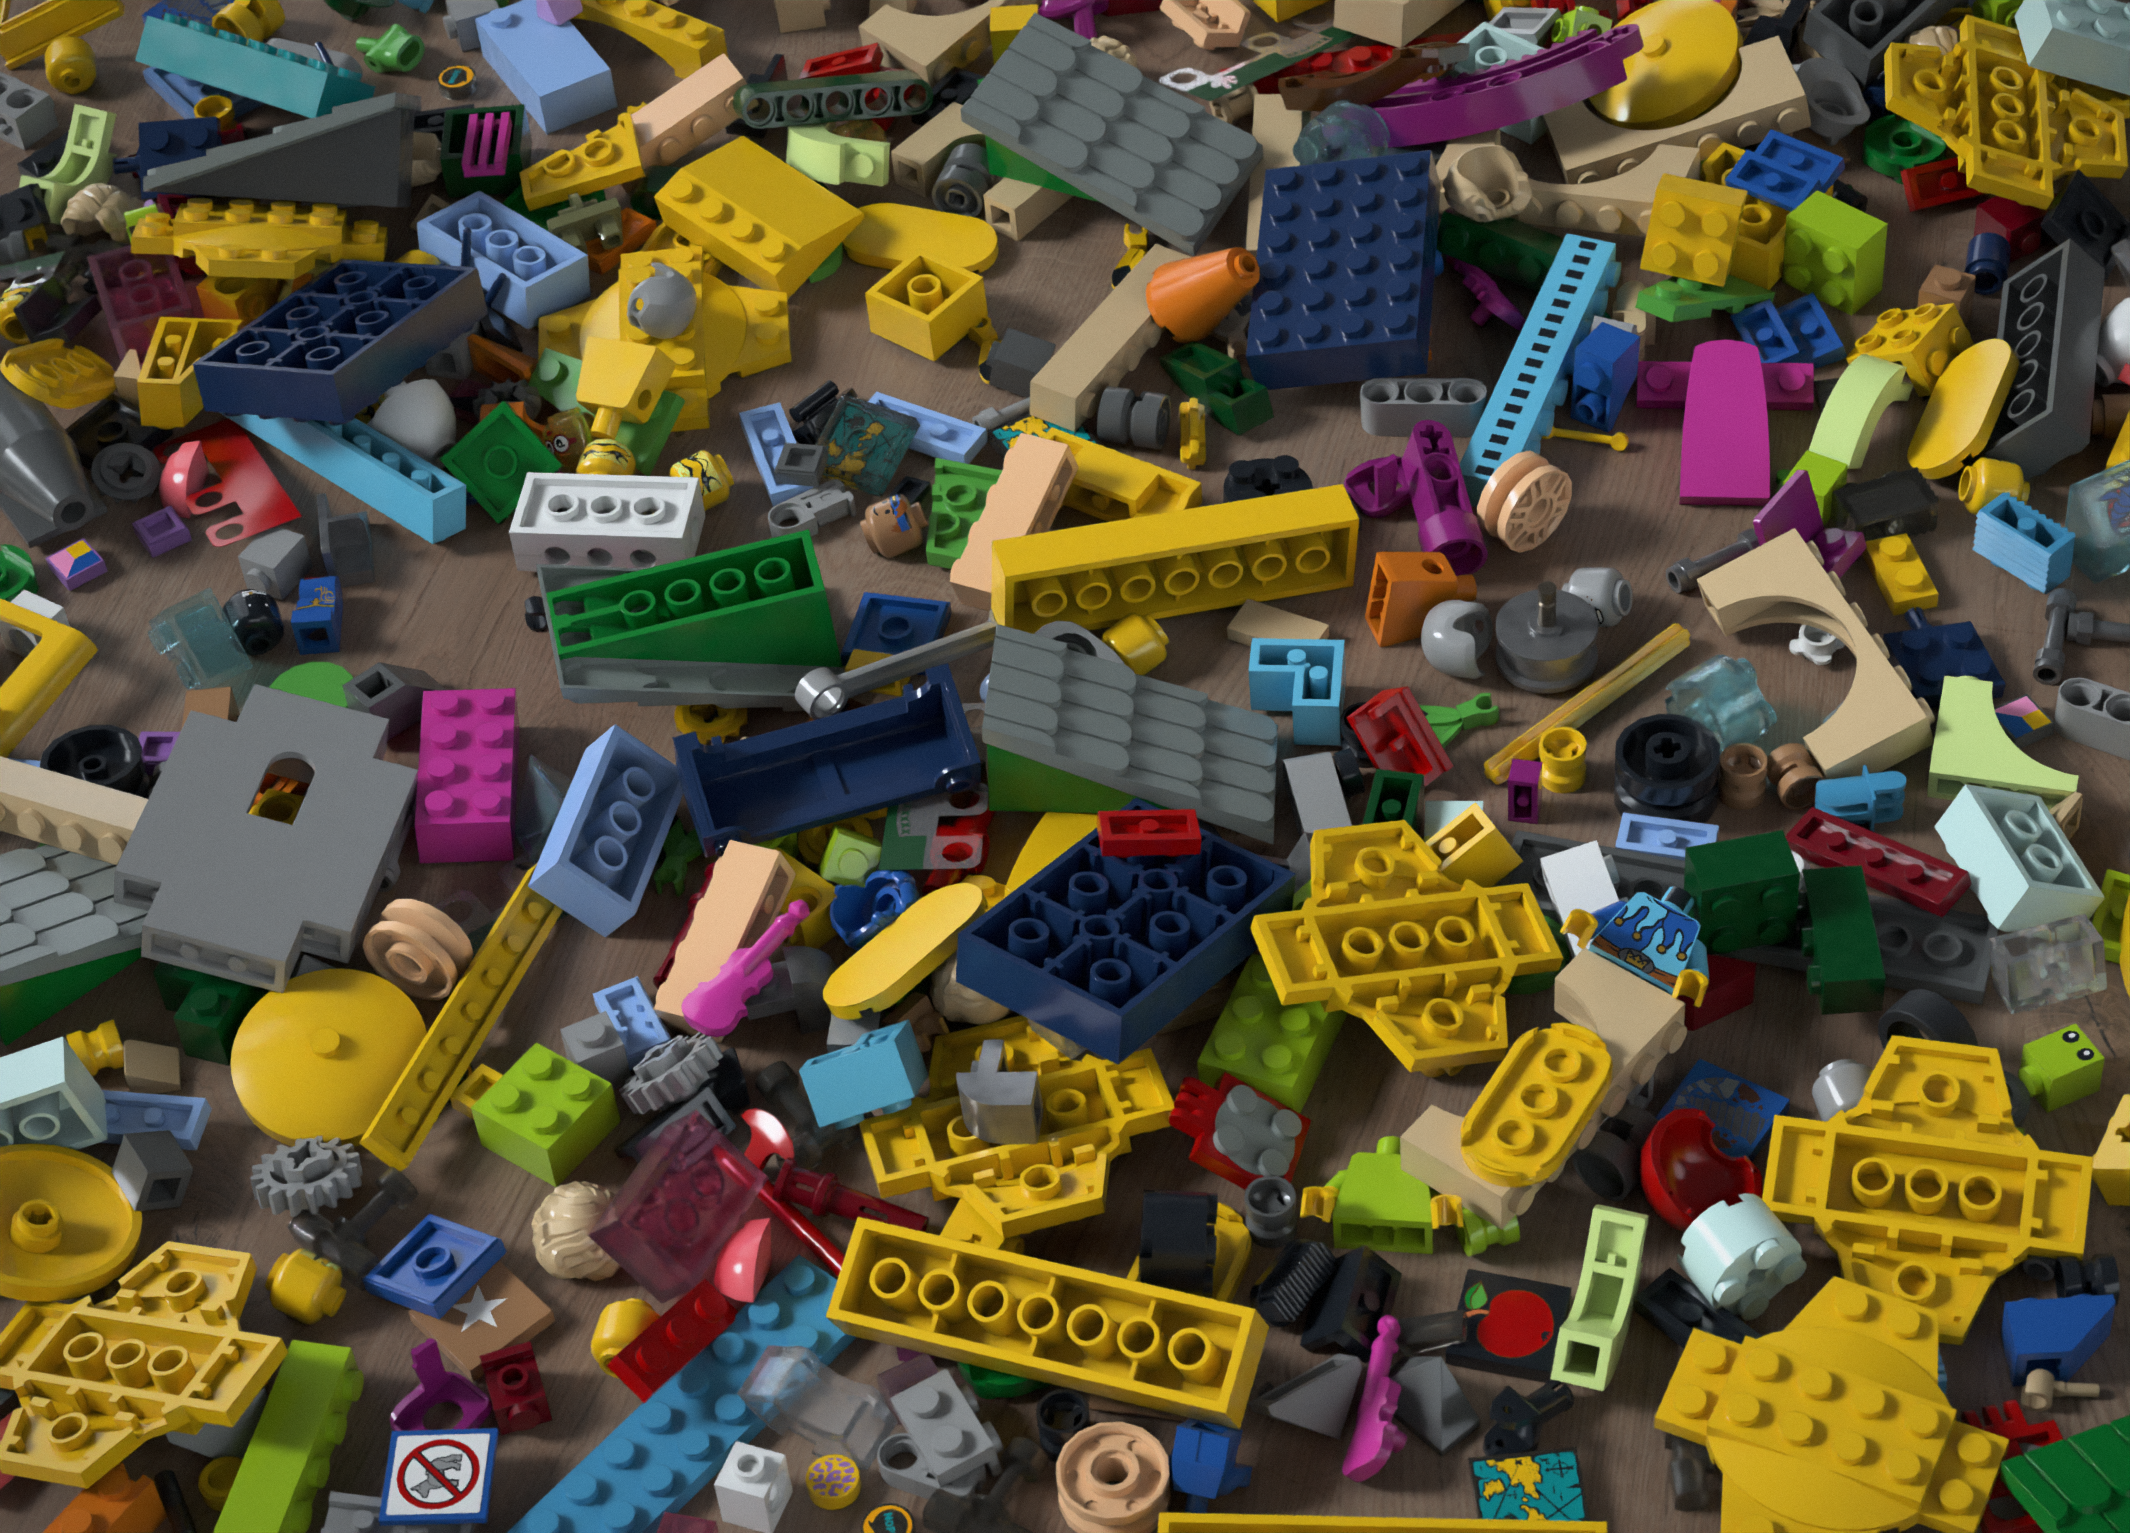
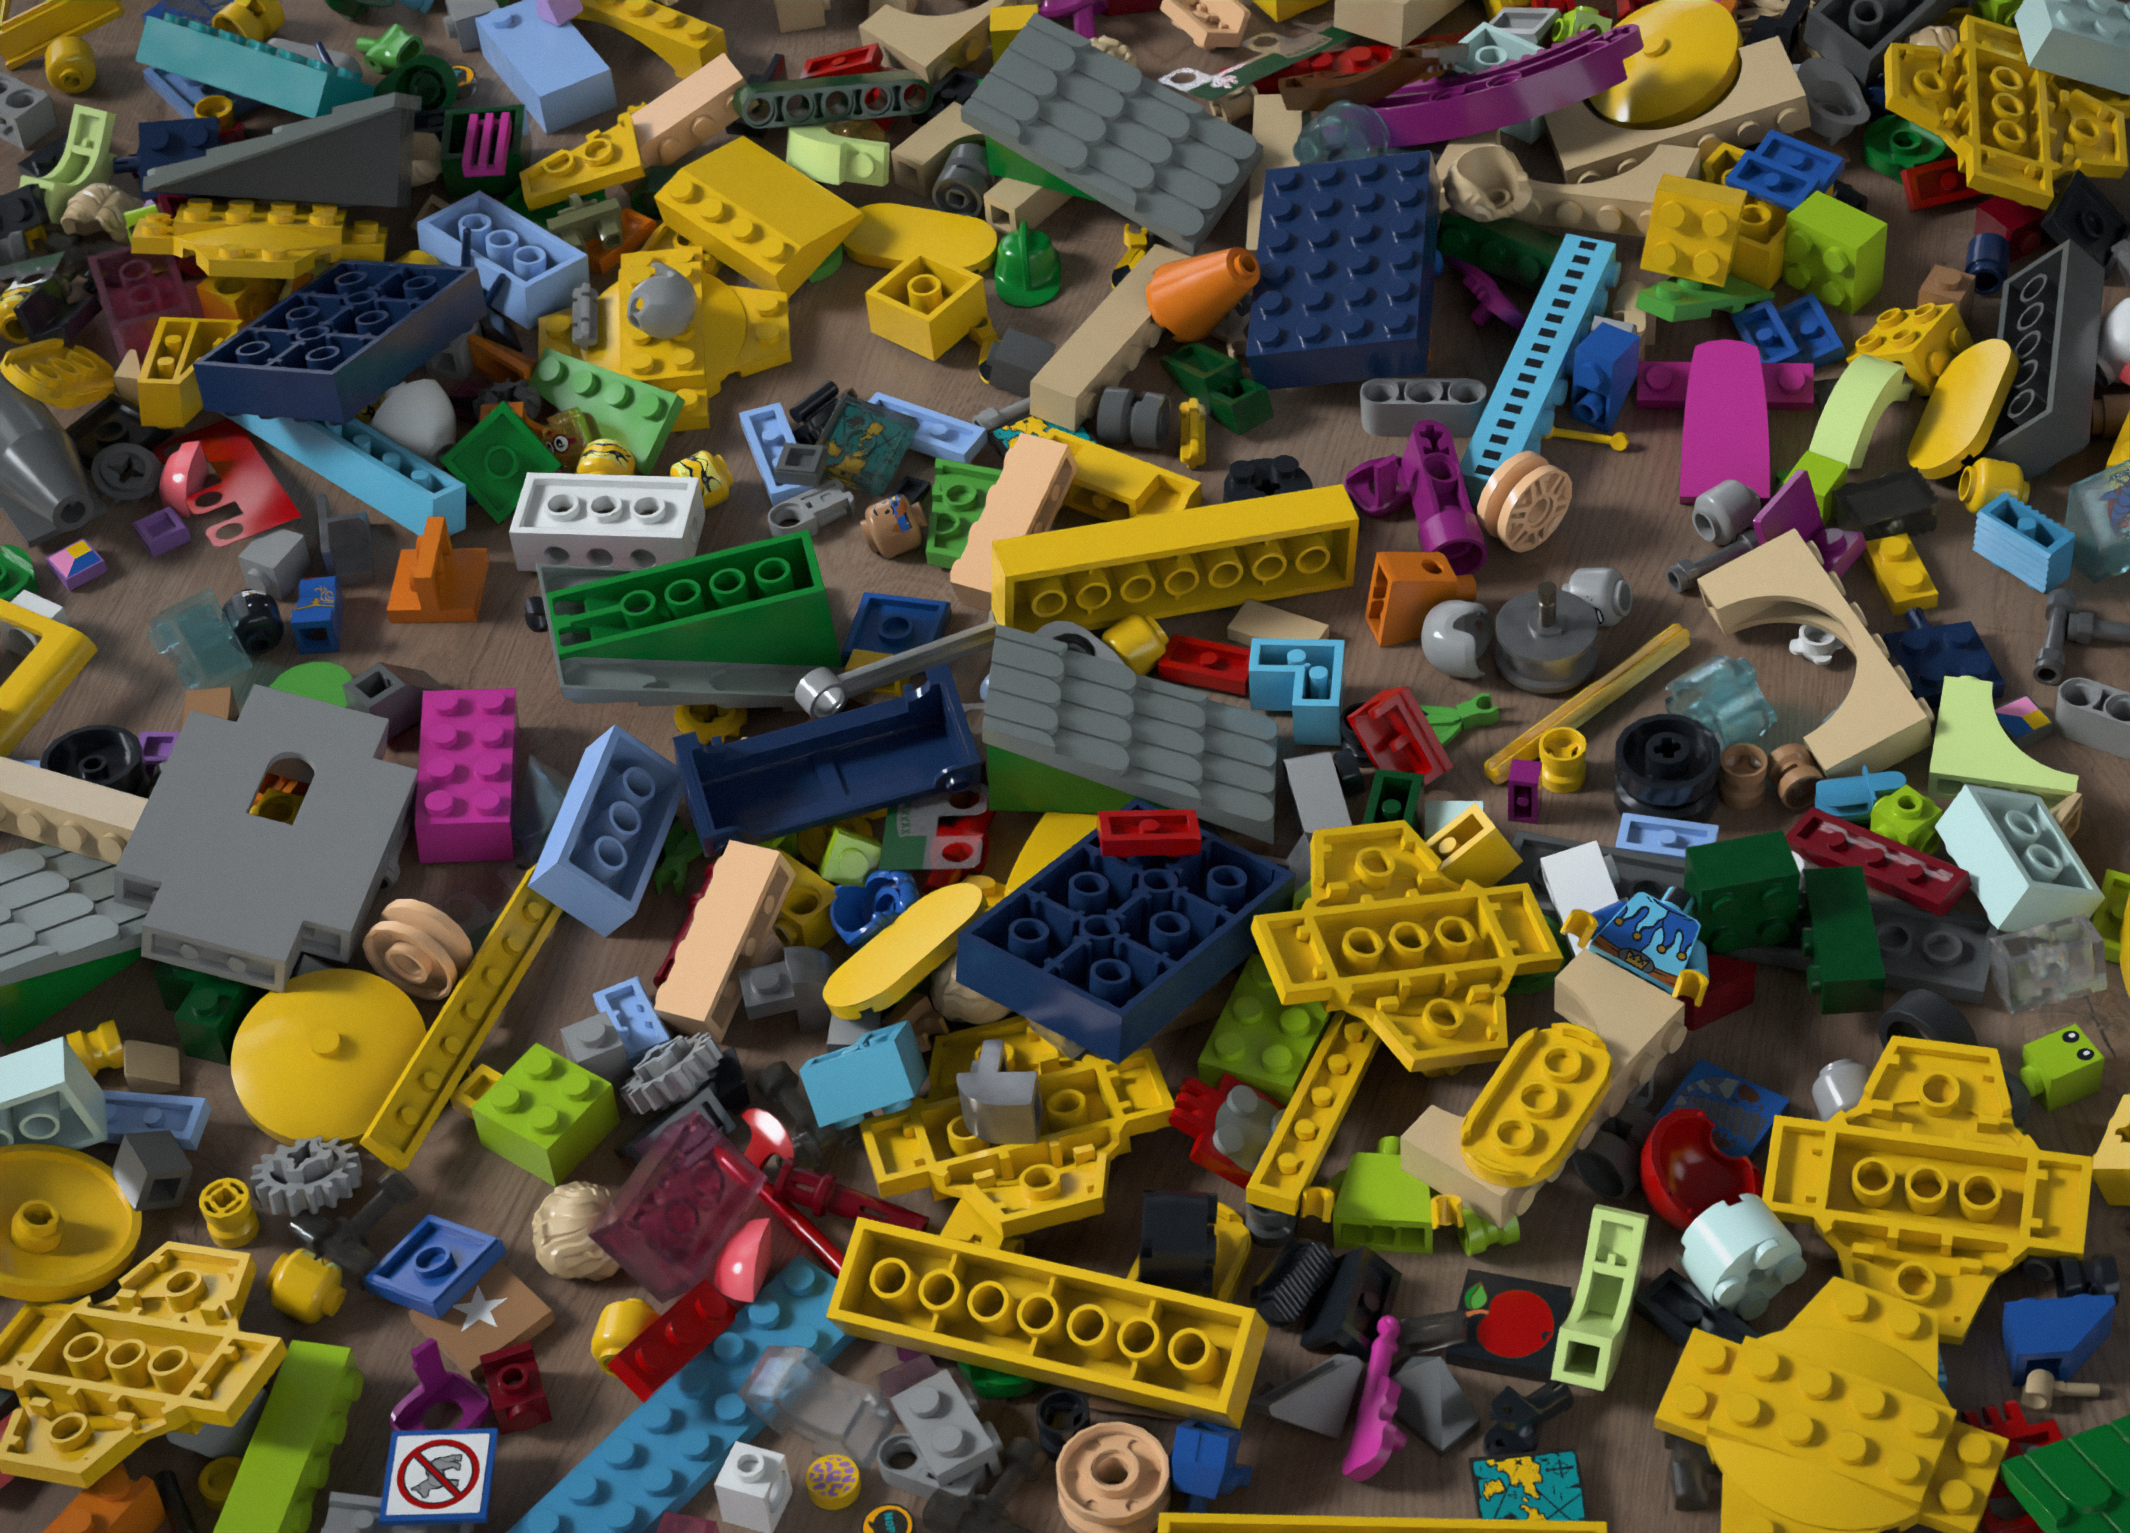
yellow torso [576,336,676,440] -> none
dark pink piece [681,899,810,1037] -> none
none -> yellow wheel [199,1178,260,1249]
none -> dark green piece [373,55,459,111]
none -> orange bracket [387,516,490,623]
none -> light grey axle [572,283,598,350]
none -> green piece [994,221,1061,308]
none -> red plate [1158,634,1251,695]
none -> yellow plate [1246,1010,1382,1216]
none -> light grey head [1692,479,1761,546]
none -> lime brick [1870,784,1942,855]

